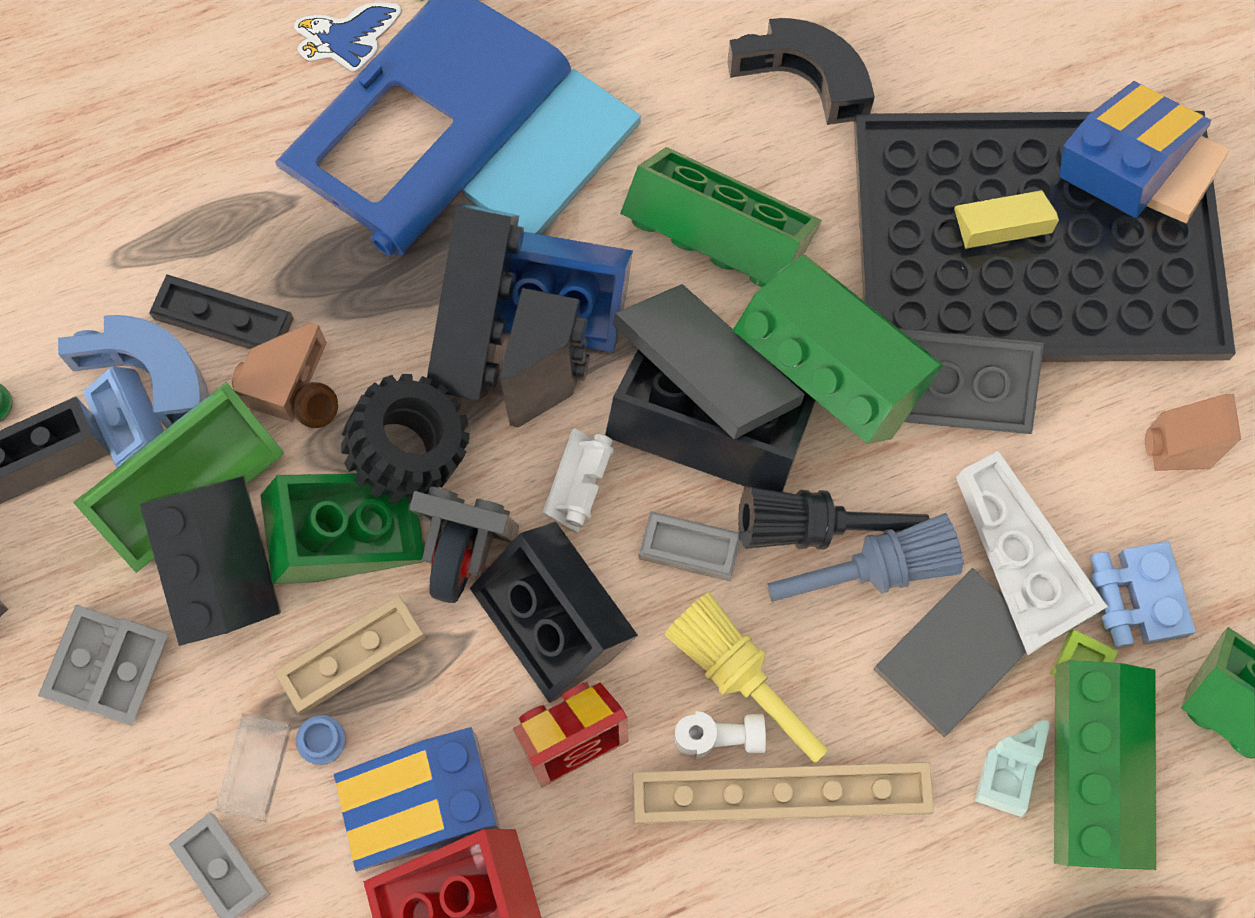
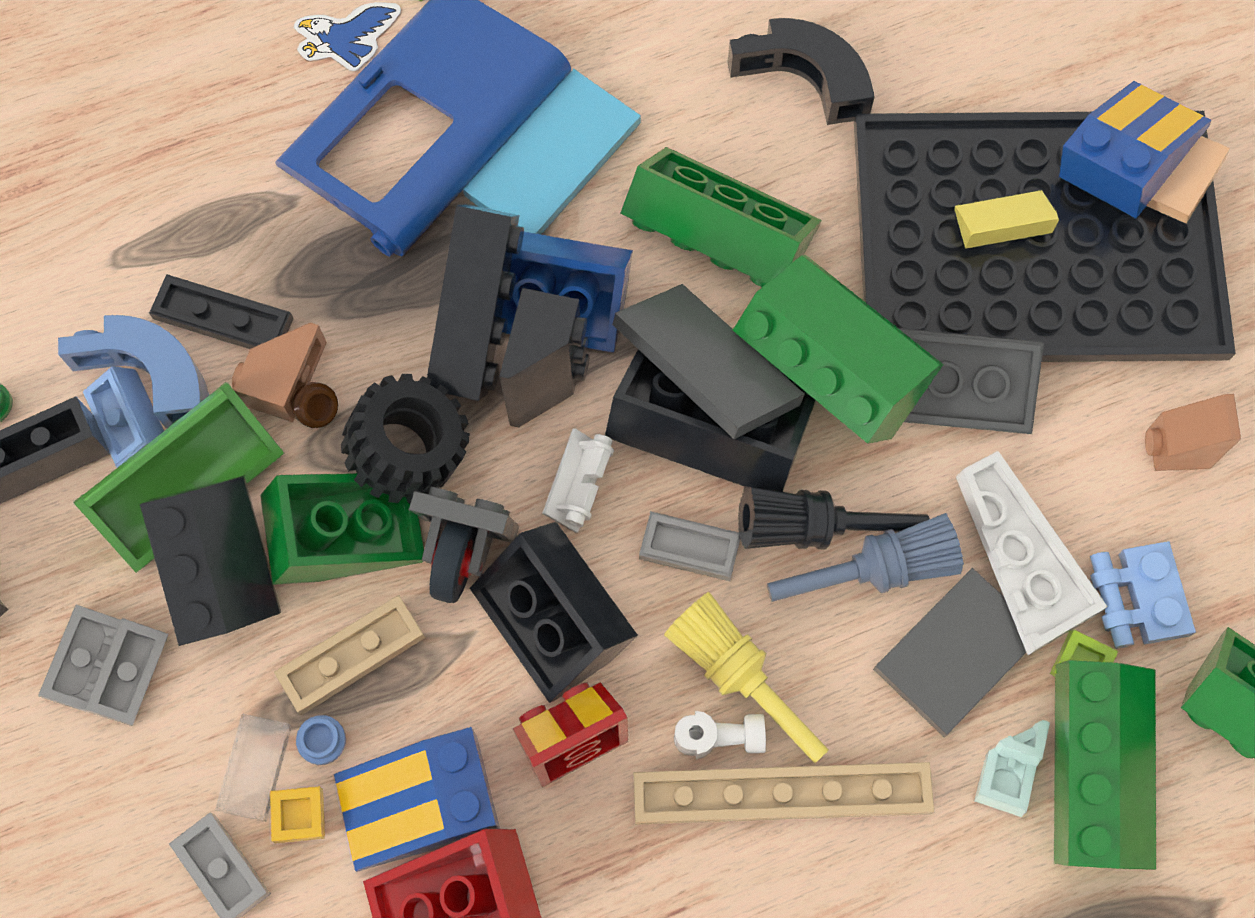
none -> yellow plate [270,786,325,843]

